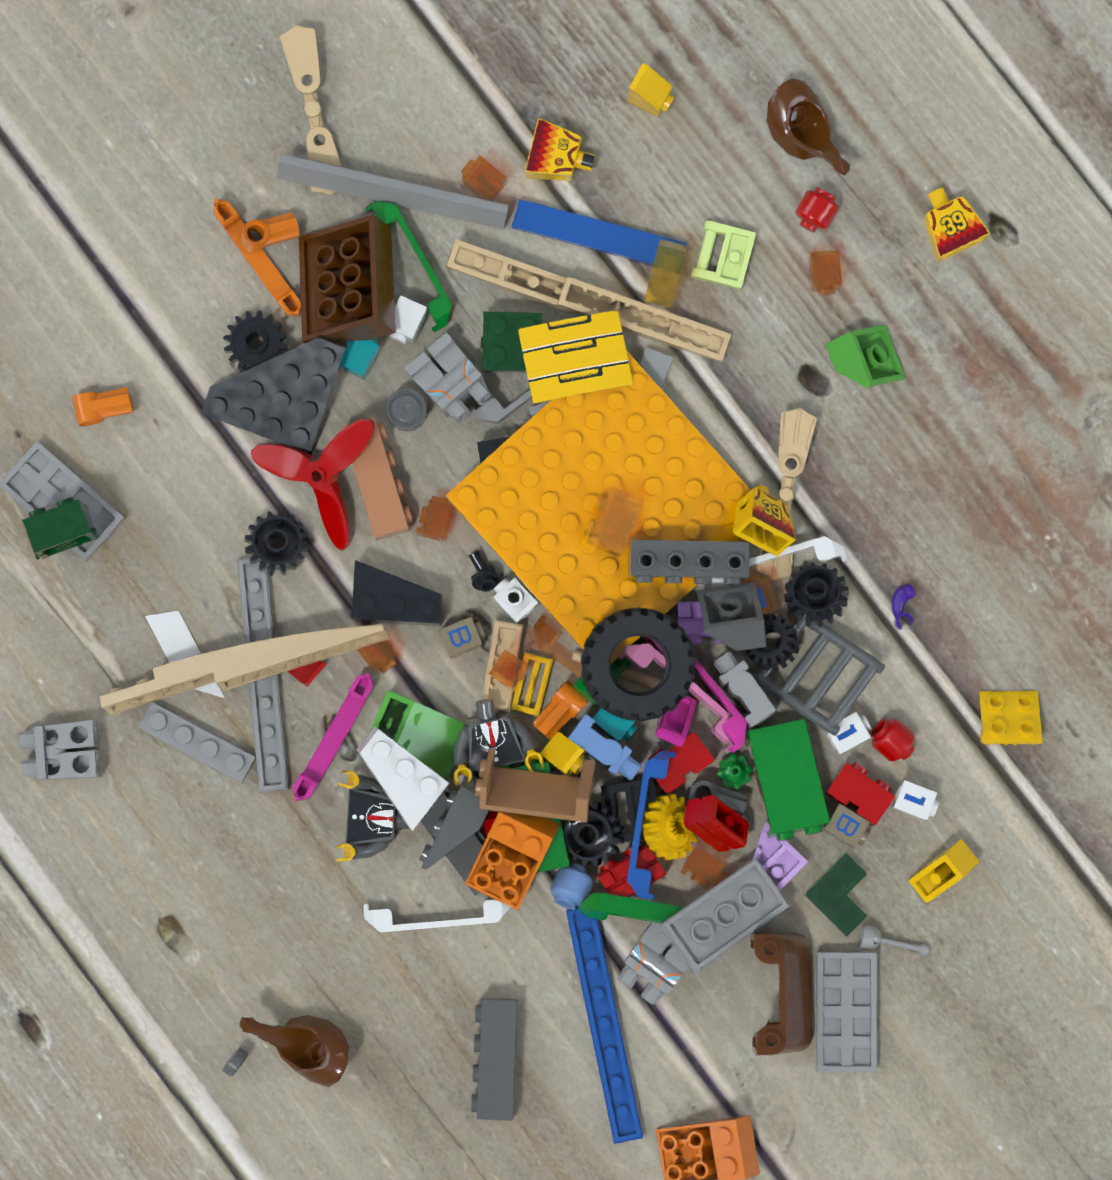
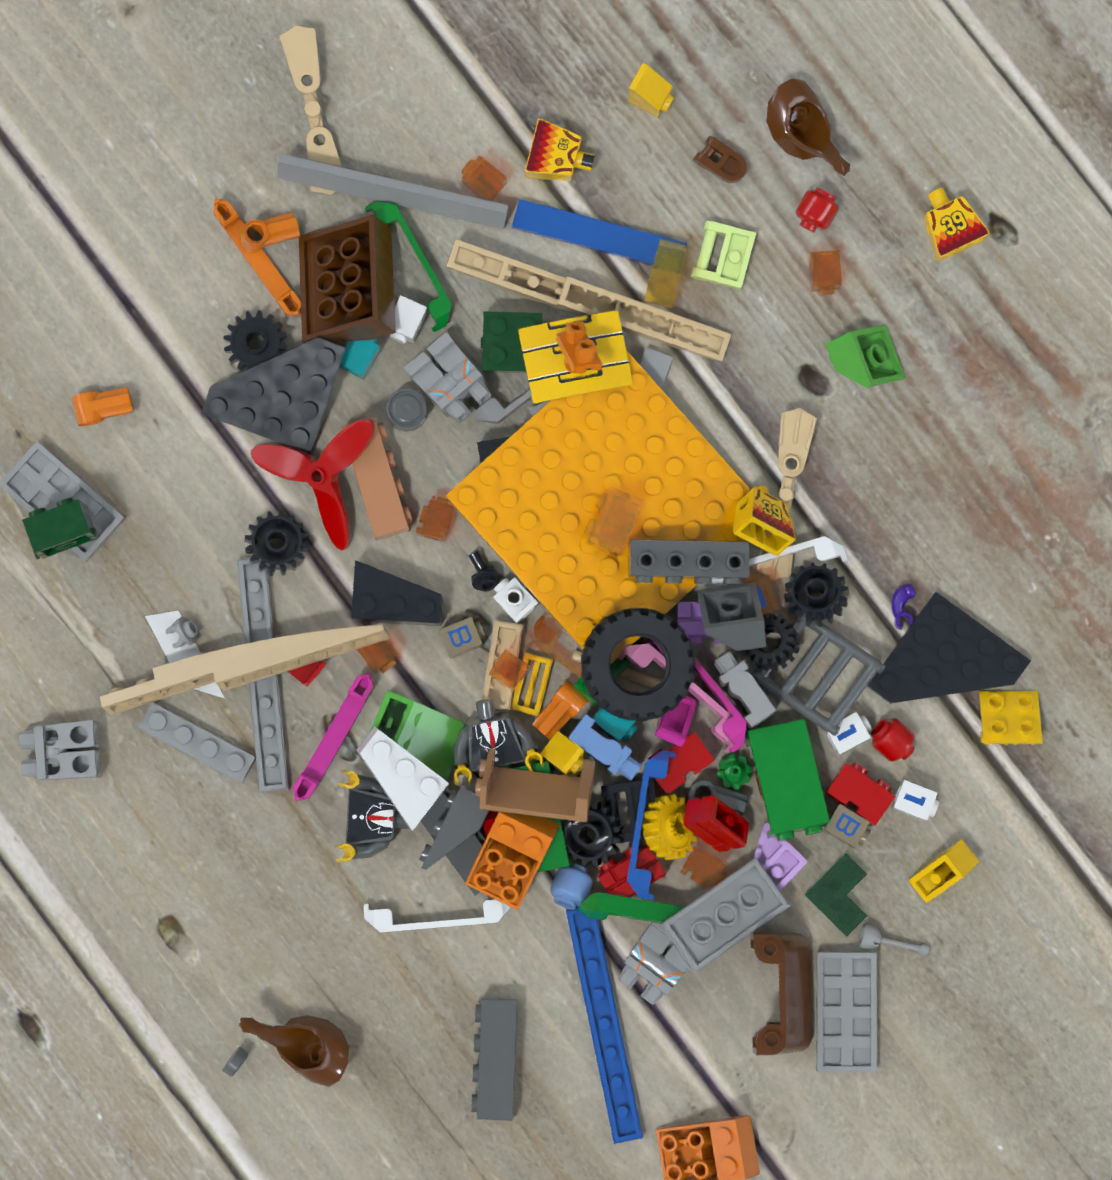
none -> light grey plate [165,617,198,648]
none -> orange hips [556,321,602,374]
none -> reddish brown plate [693,136,747,183]
none -> black plate [866,592,1031,704]

